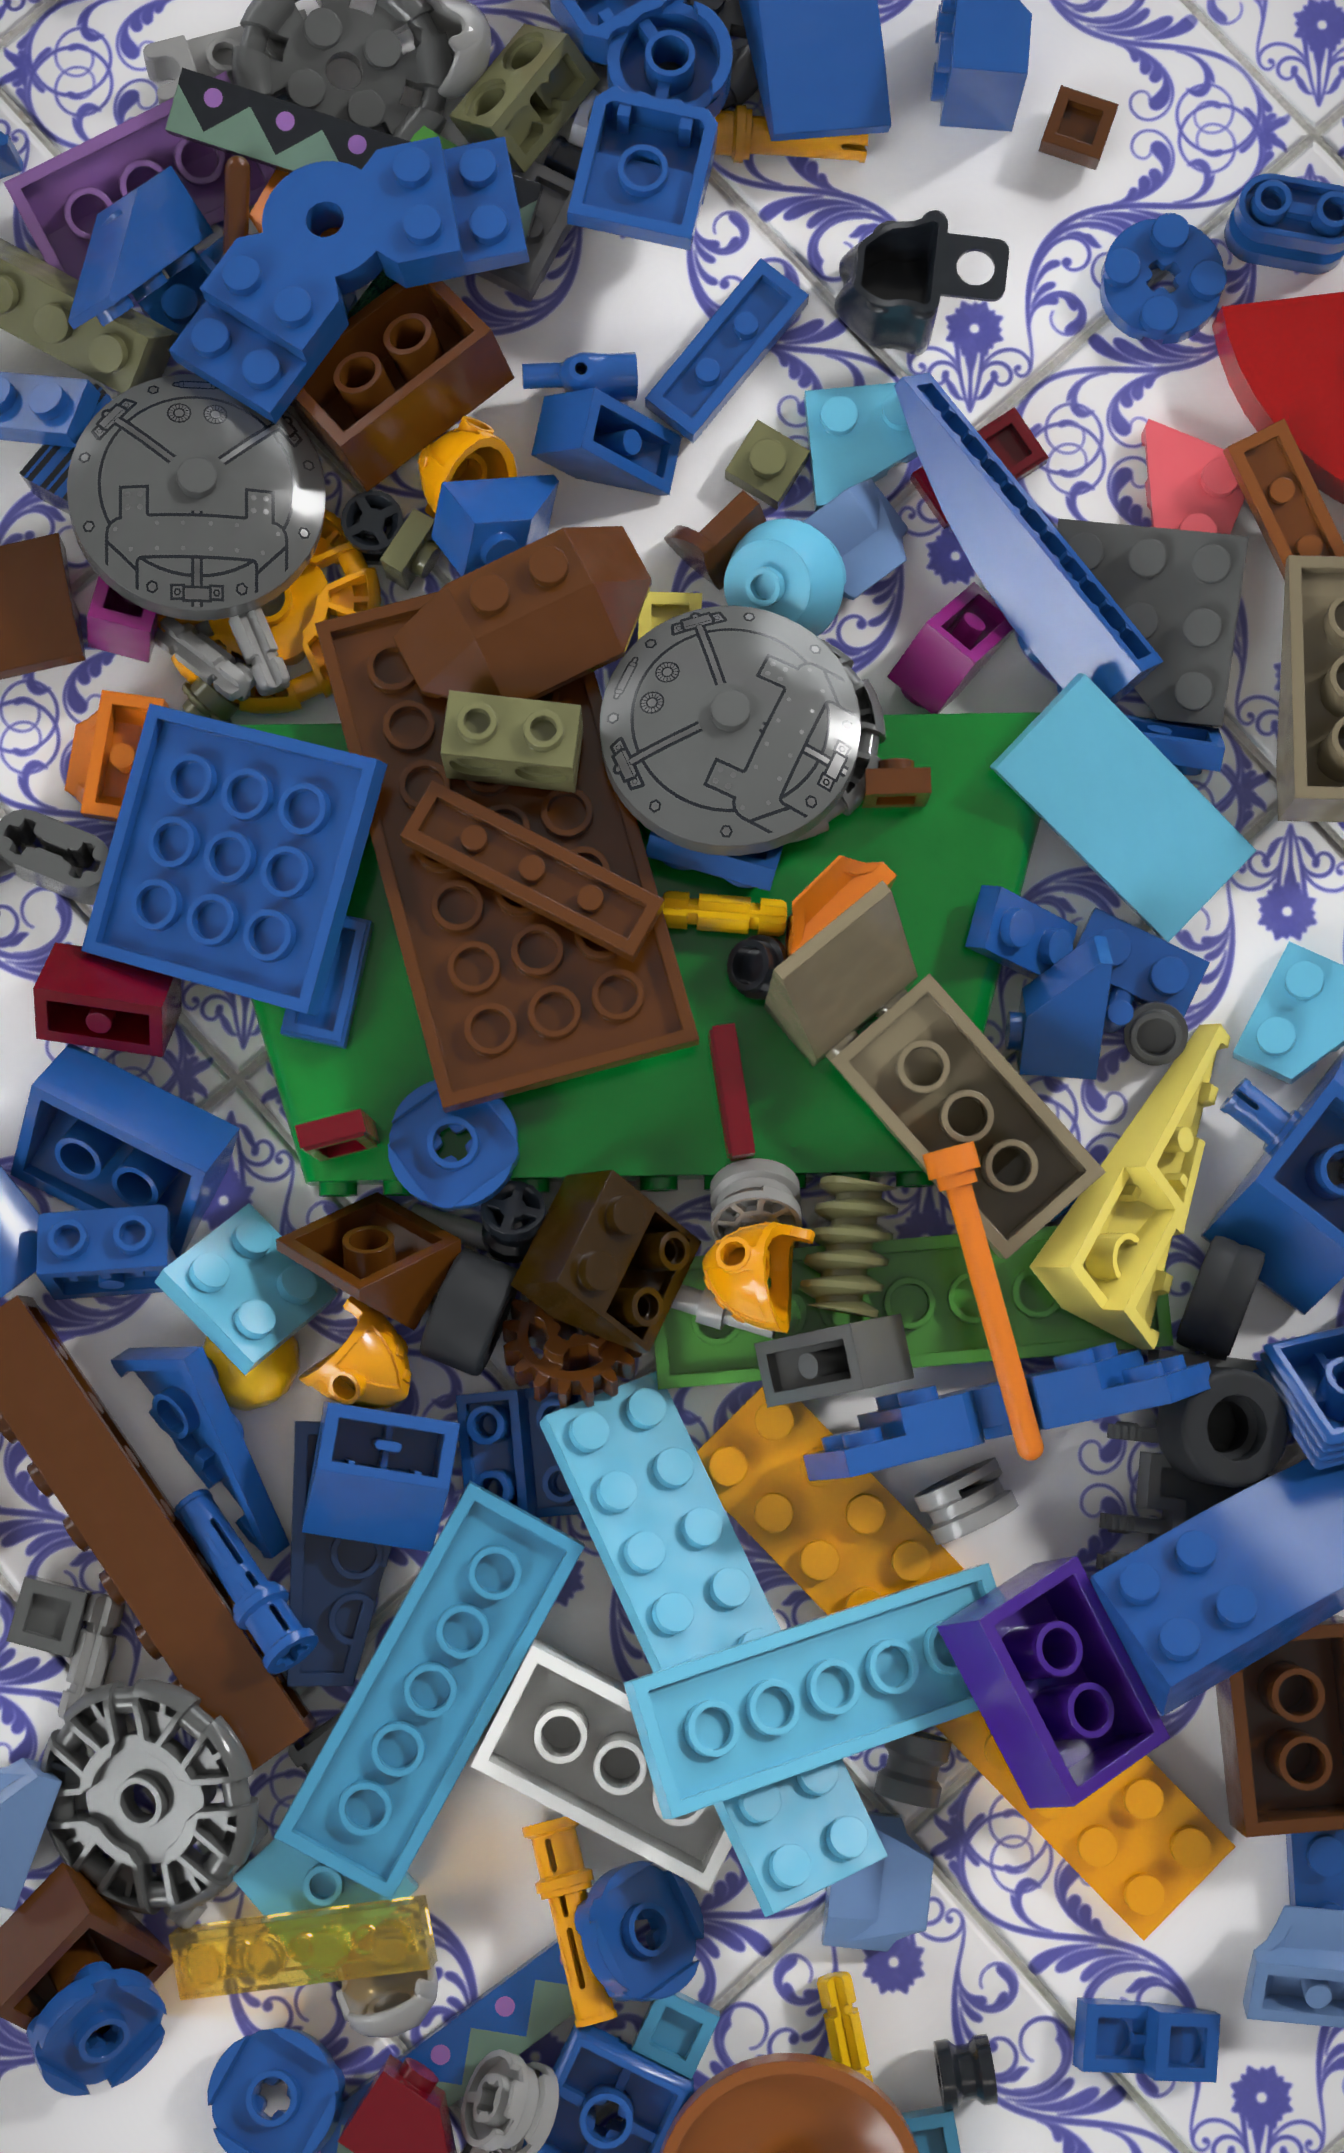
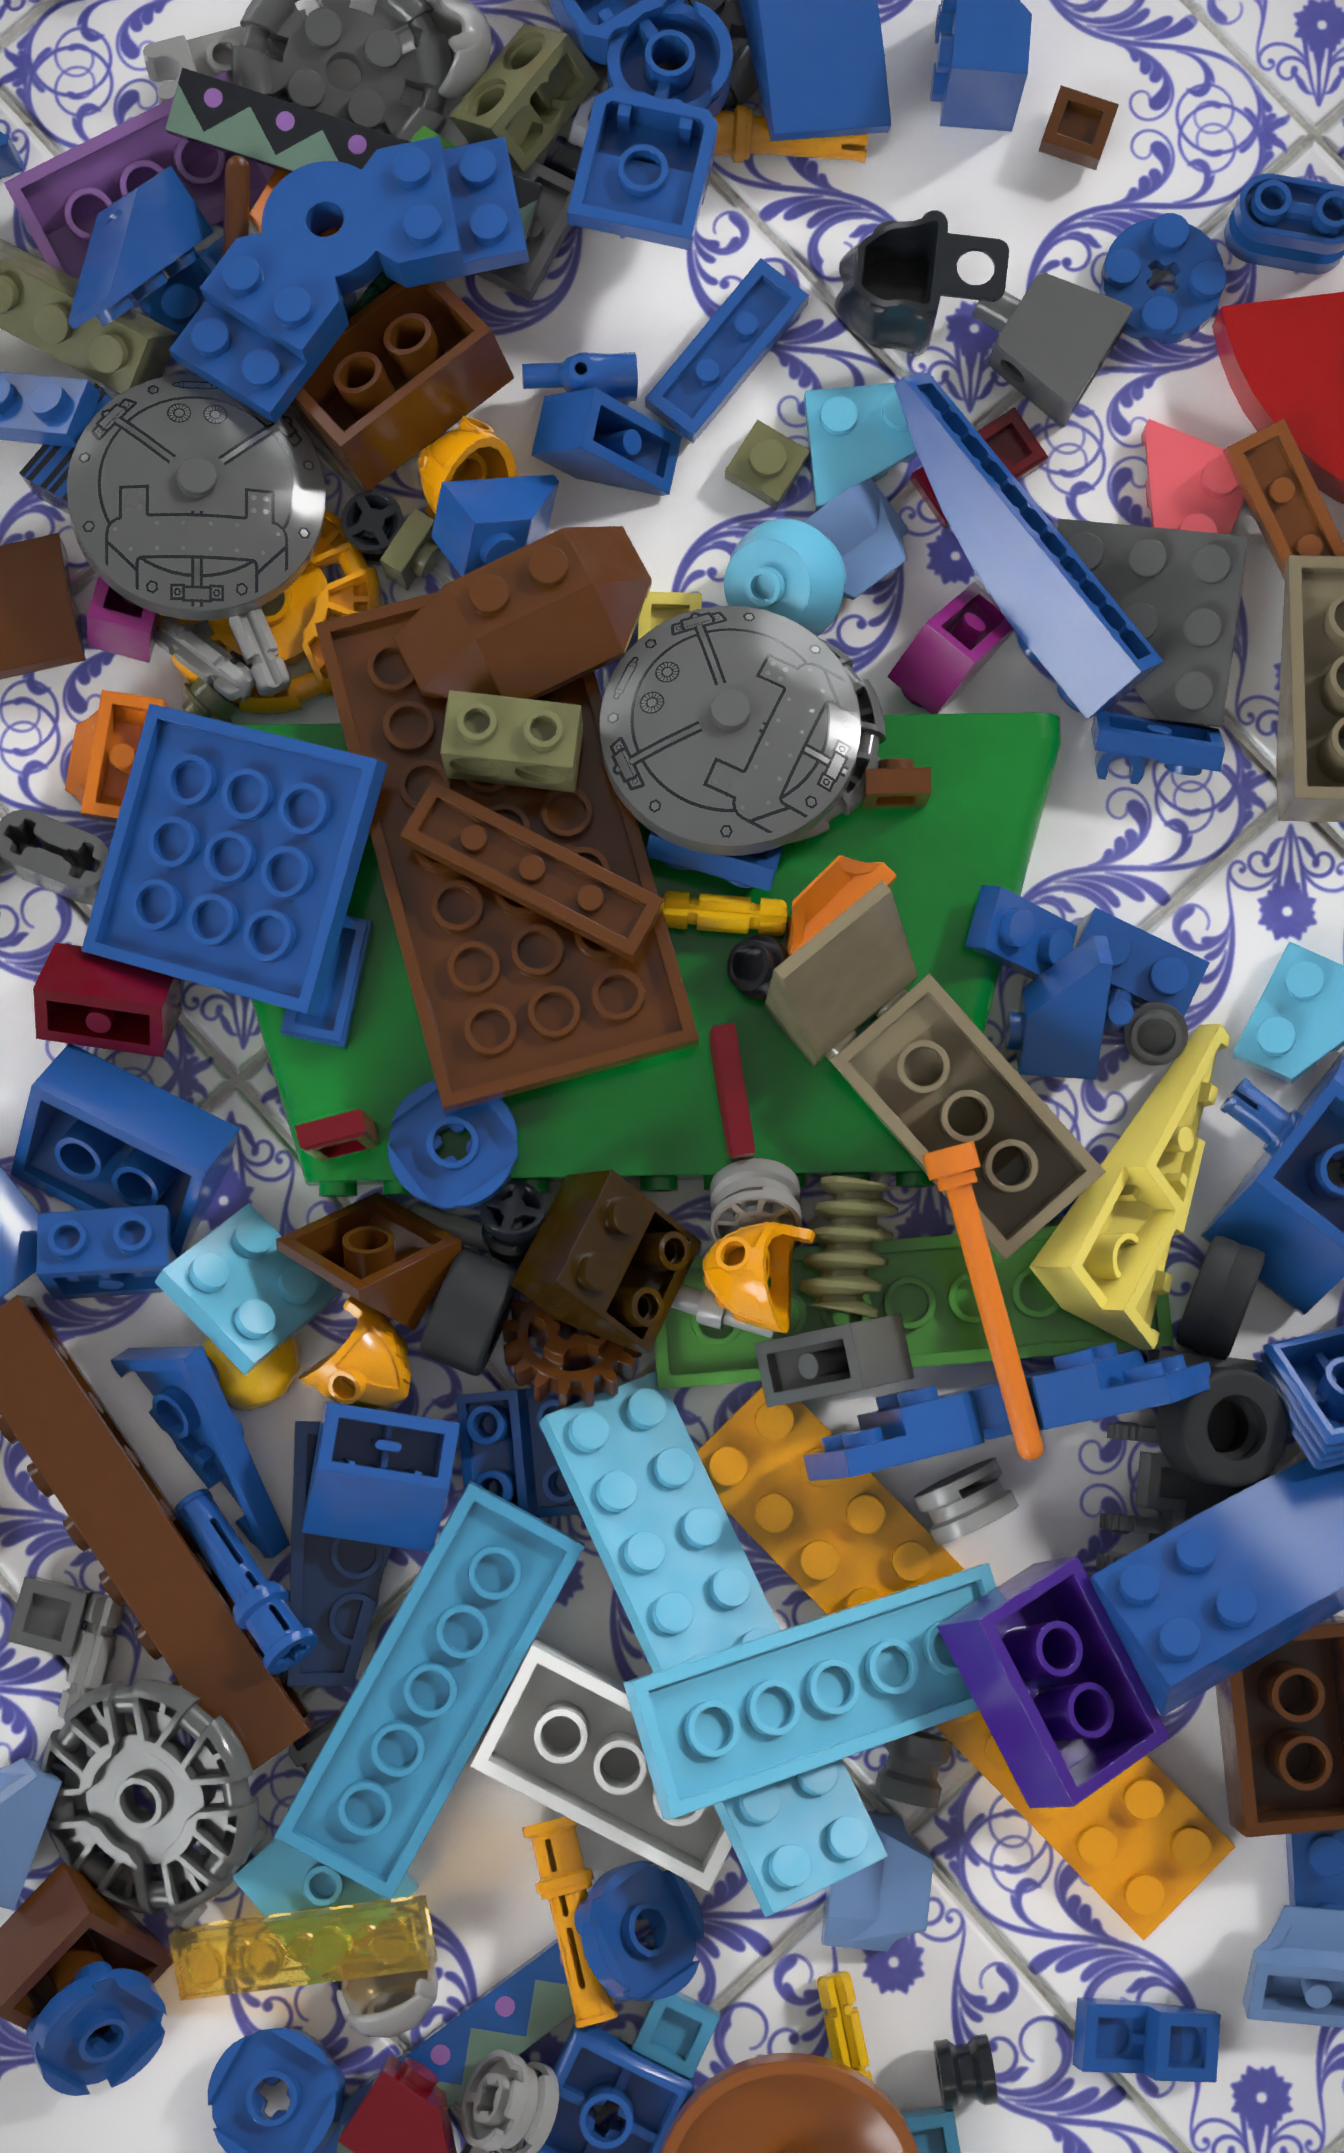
reddish brown tile [664,490,766,590] -> none
medium azure tile [990,673,1257,942] -> none
none -> dark grey torso [972,273,1134,427]

